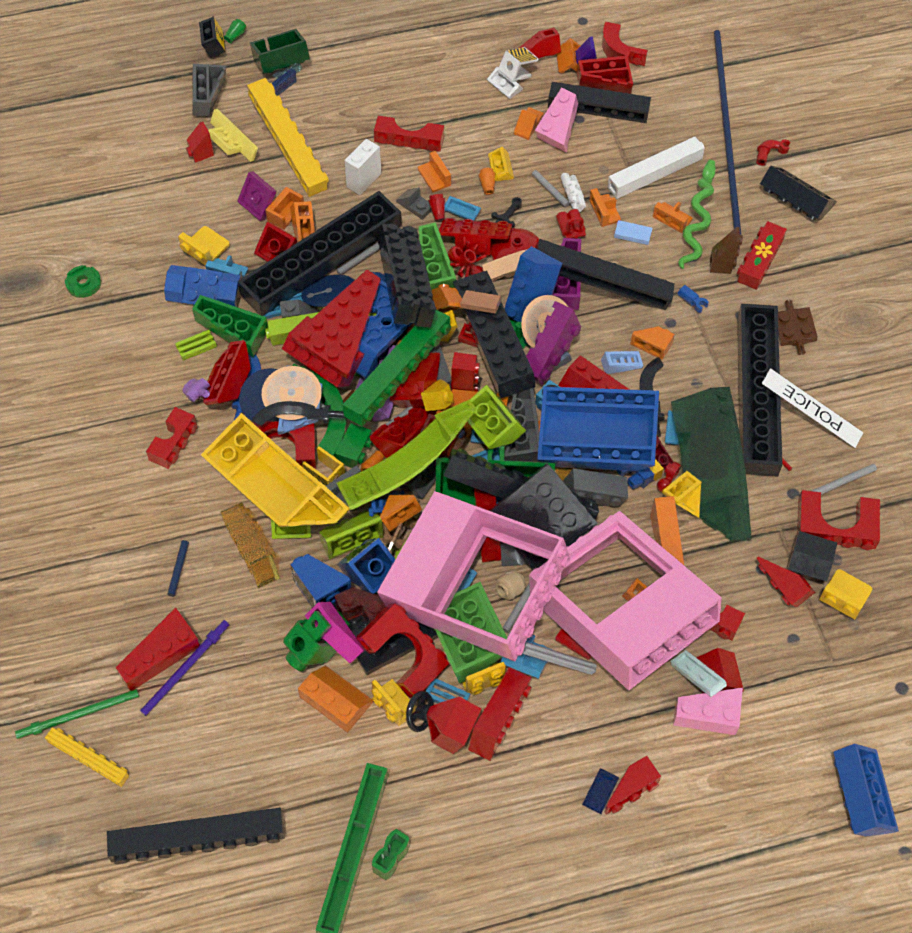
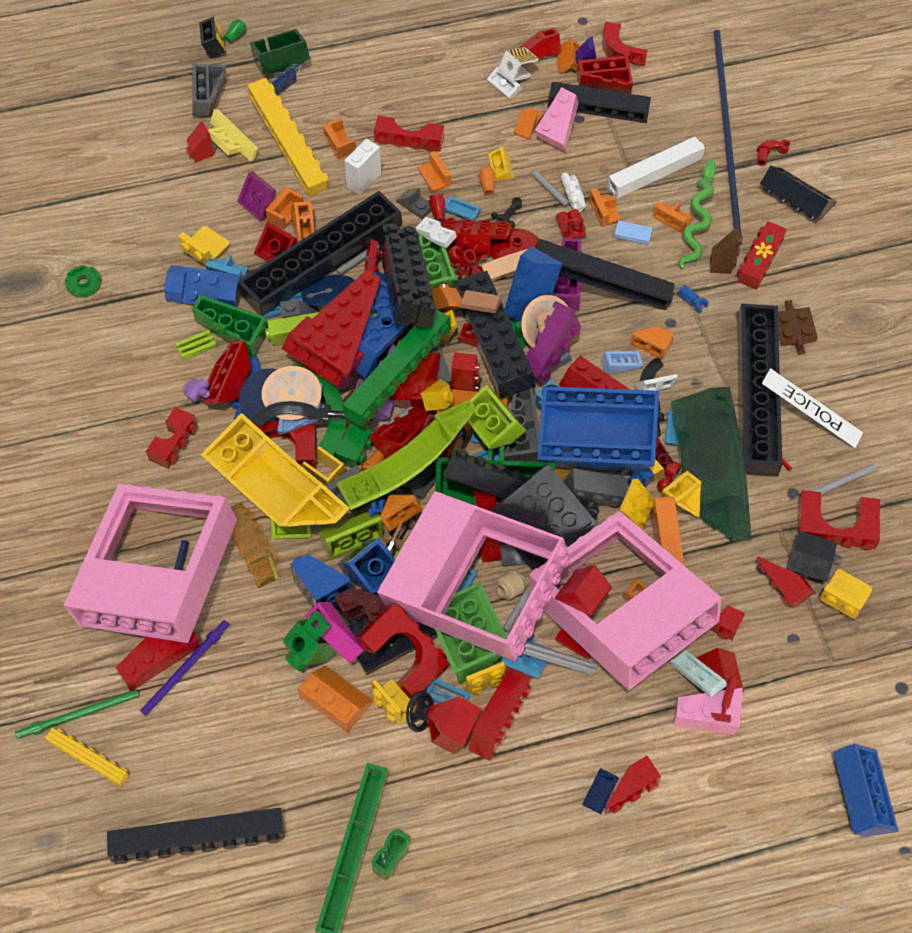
none -> bright pink panel [63,484,237,643]
none -> orange panel [323,118,356,159]
none -> red plate [364,240,380,272]
none -> white slope [415,217,457,248]
none -> red slope [555,565,612,616]
none -> yellow bracket [620,479,654,529]
none -> white slope [635,374,678,391]
none -> red piece [711,678,737,722]

